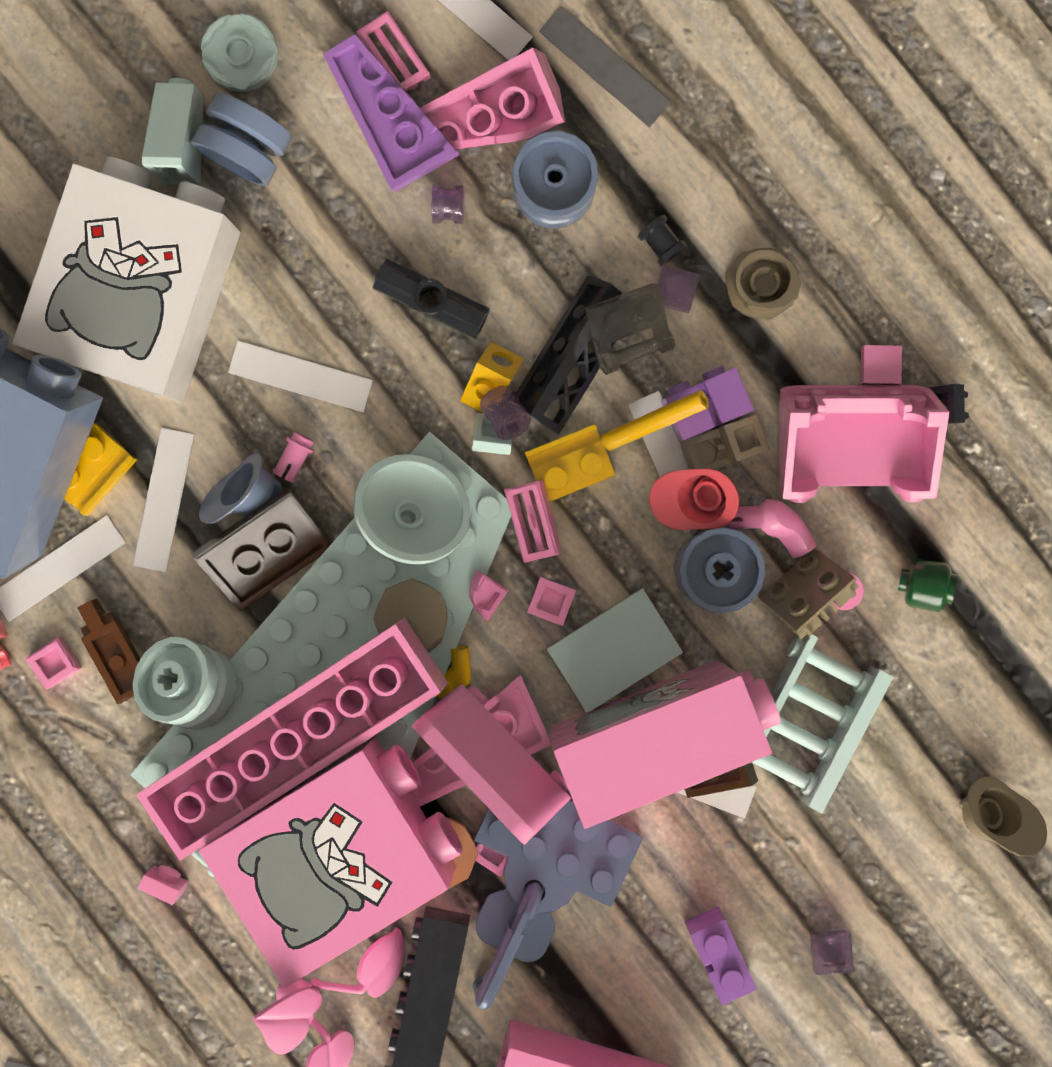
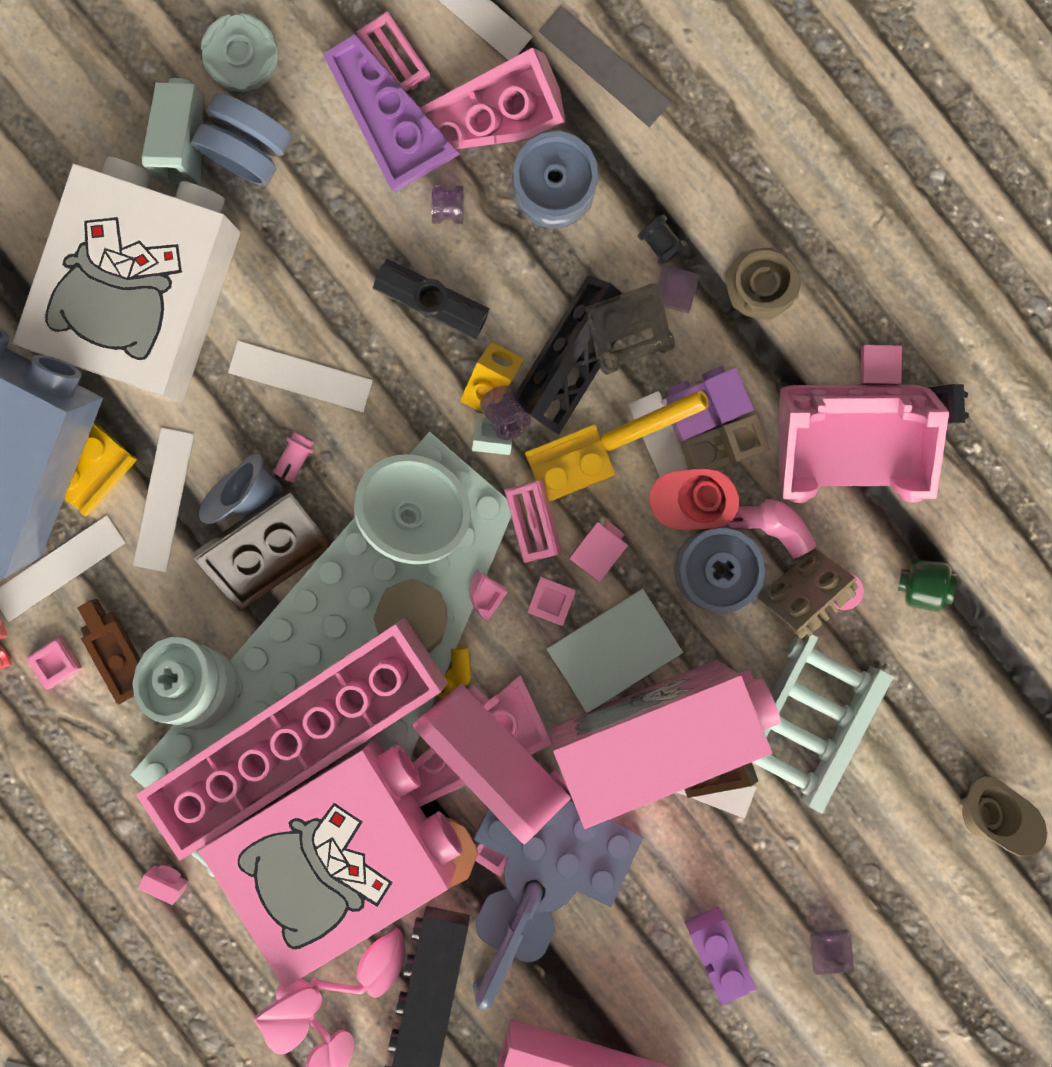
none -> bright pink brick [568,521,628,582]

